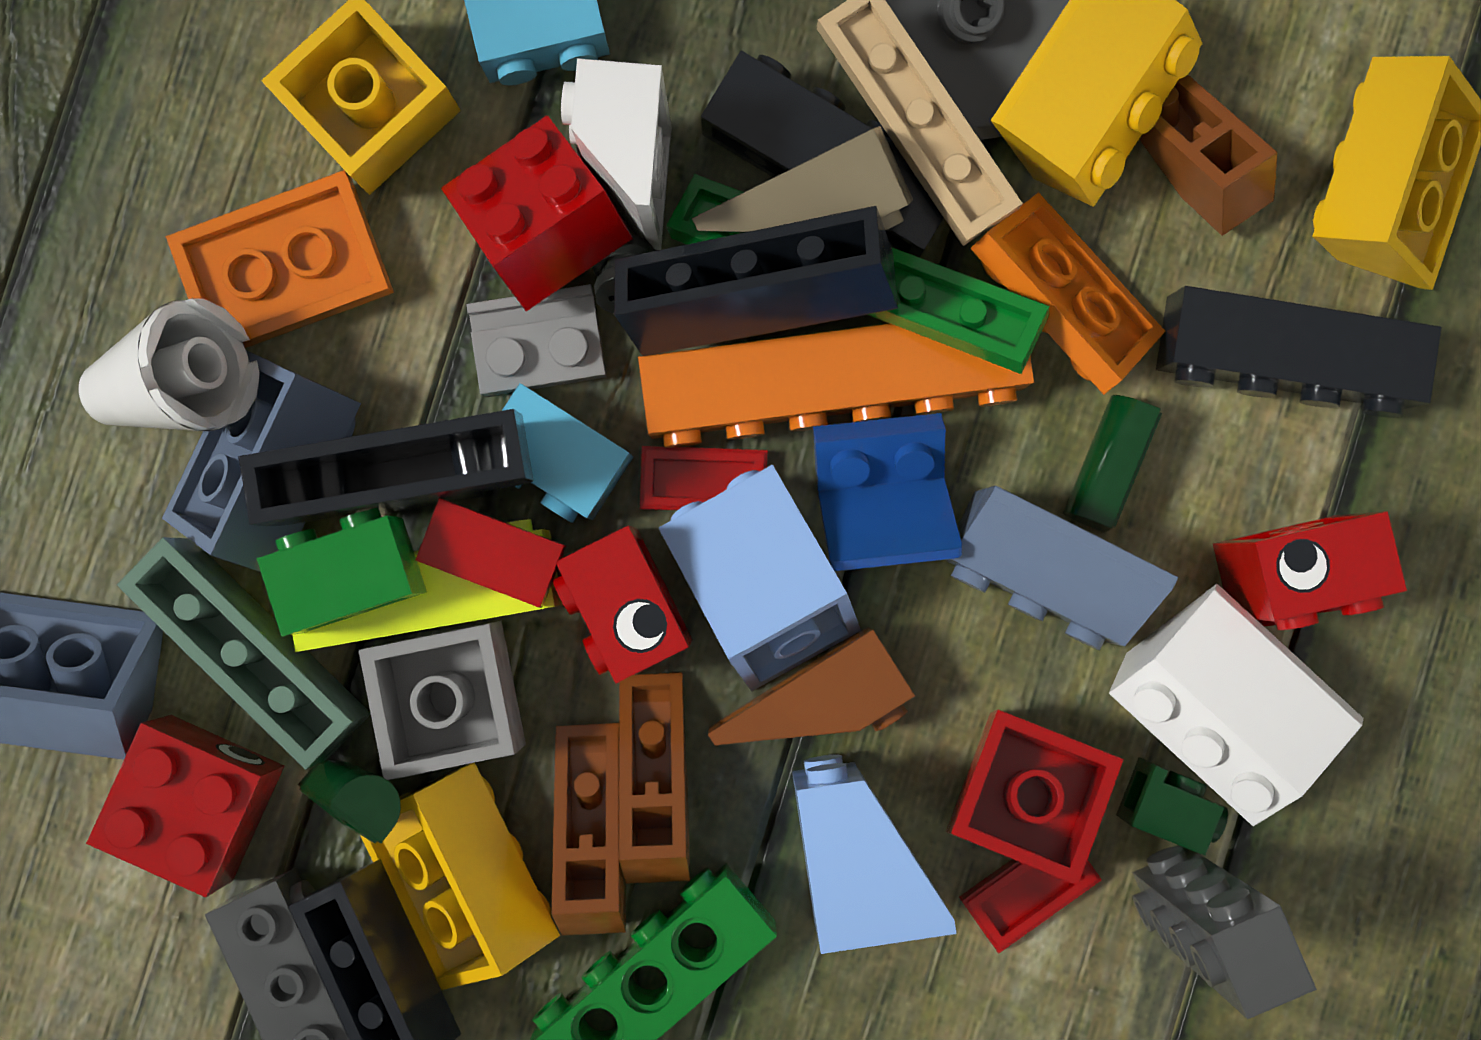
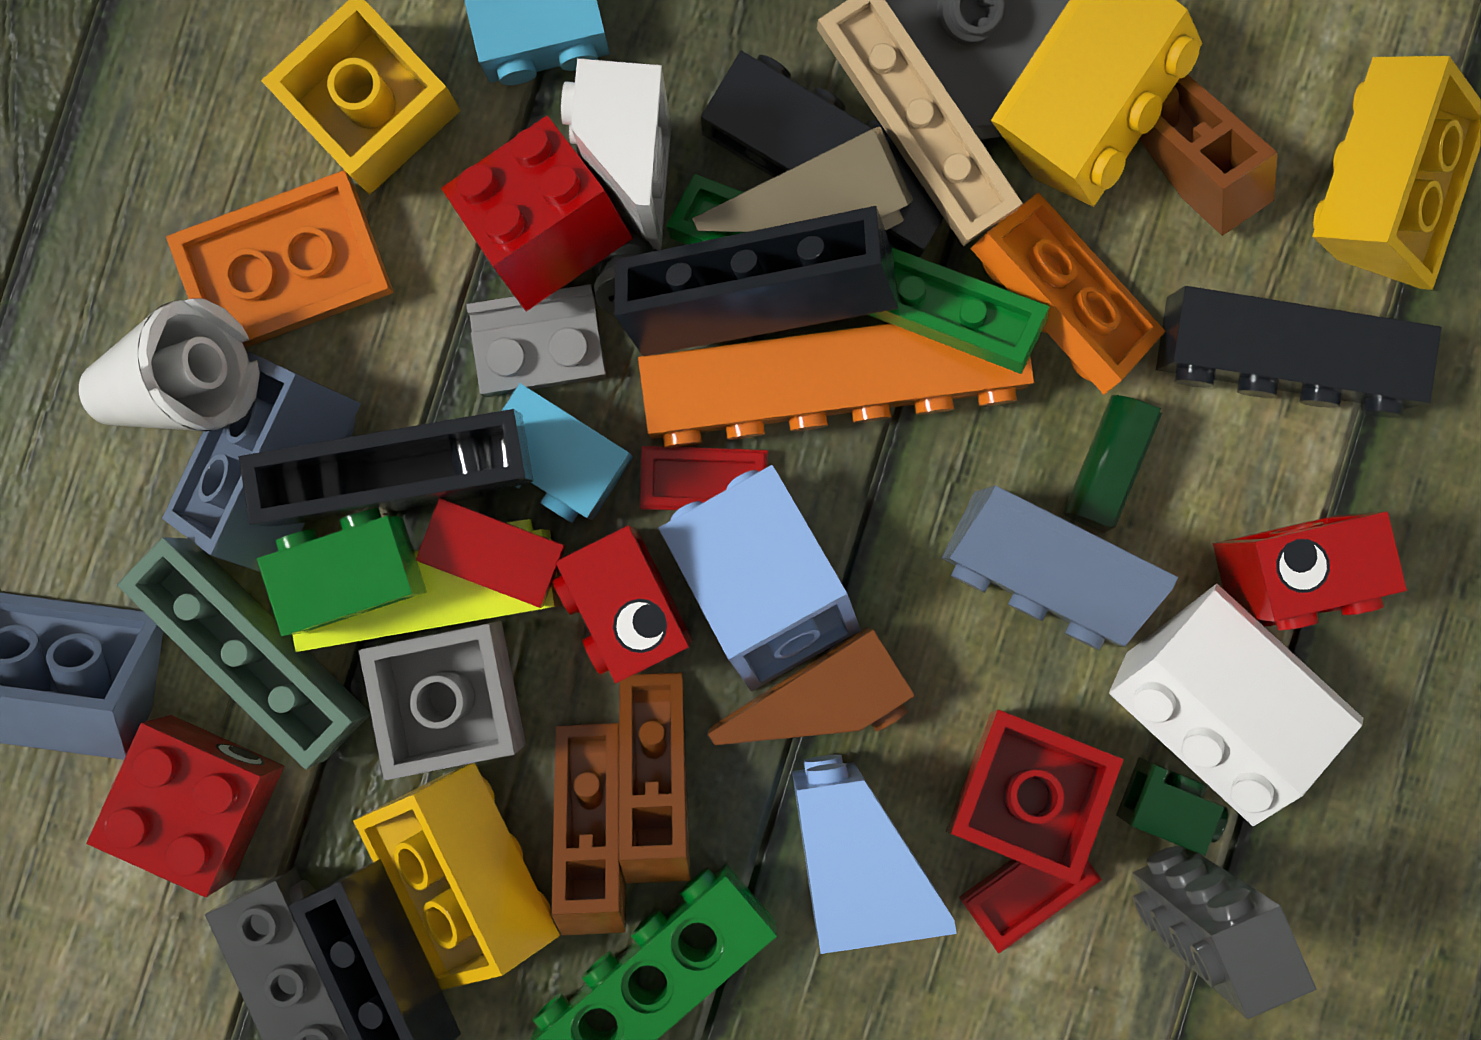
dark green brick [298,759,401,844] -> none
blue bracket [813,413,962,571] -> none

